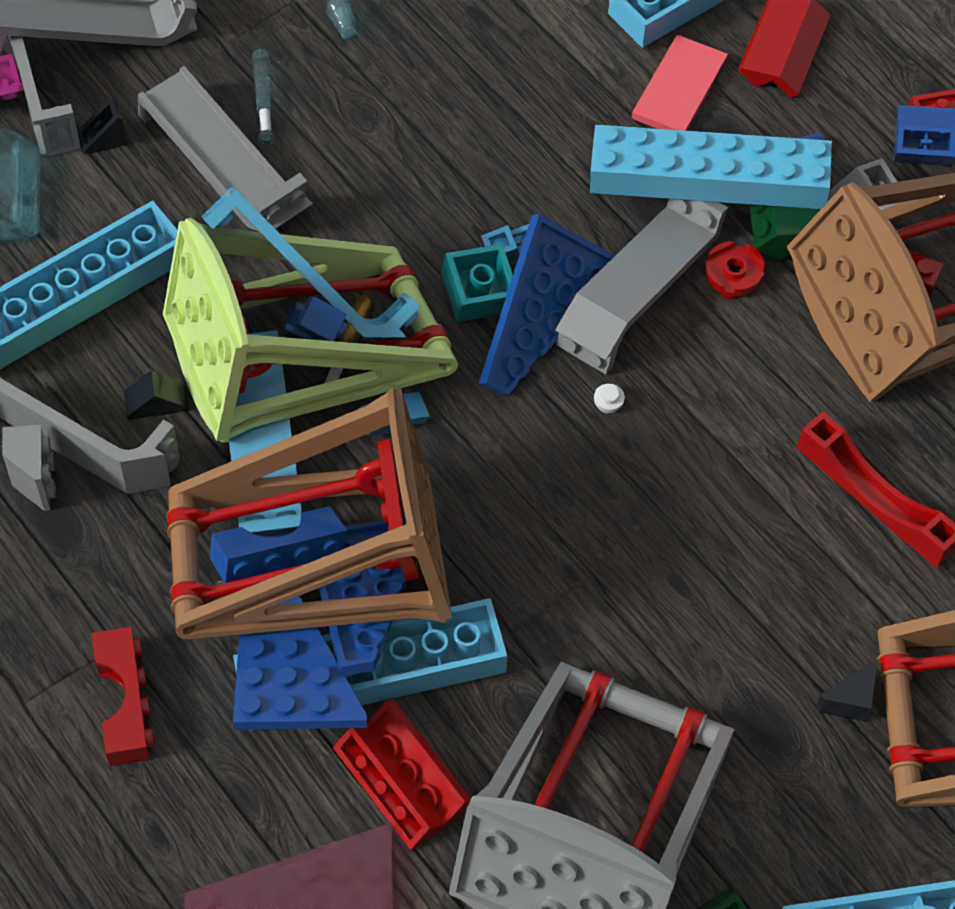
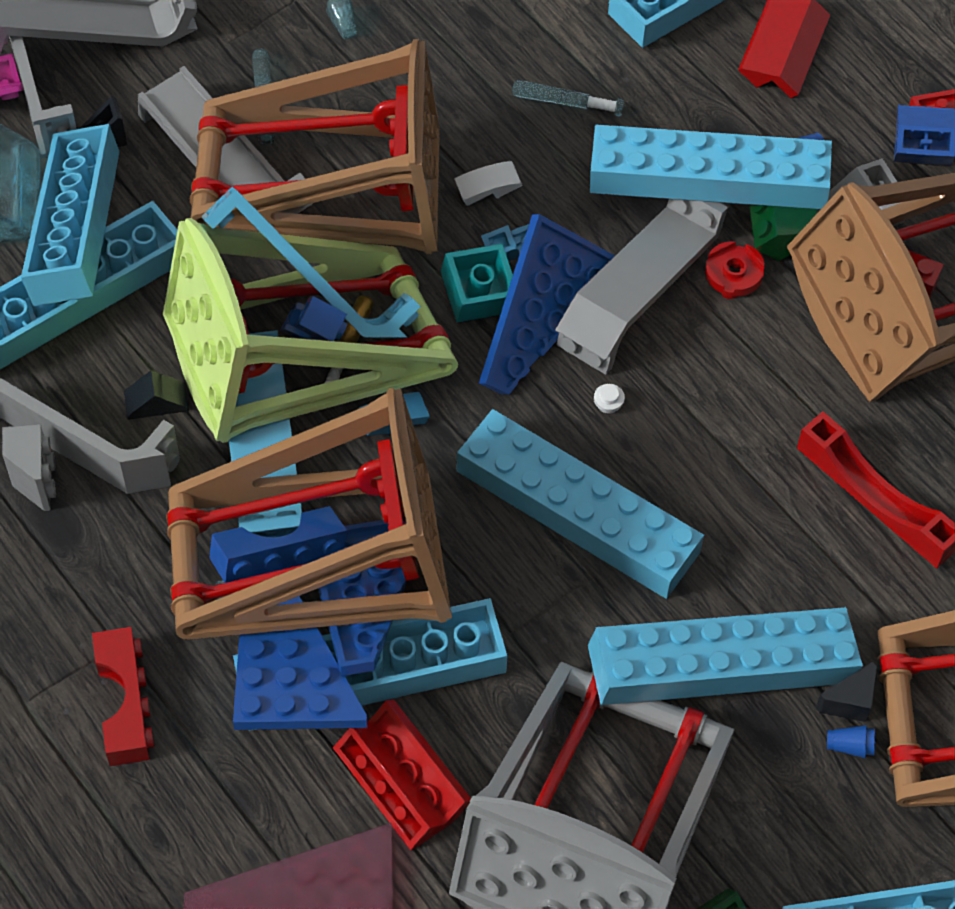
coral tile [631,35,728,131] -> none
none -> medium azure brick [21,124,119,306]
none -> medium nougat piece [190,39,440,254]
none -> white slope [454,161,522,206]
none -> medium azure brick [457,409,704,599]
none -> clear light blue piece [512,80,624,116]
none -> medium azure brick [588,607,863,705]
none -> blue cone [827,725,875,759]

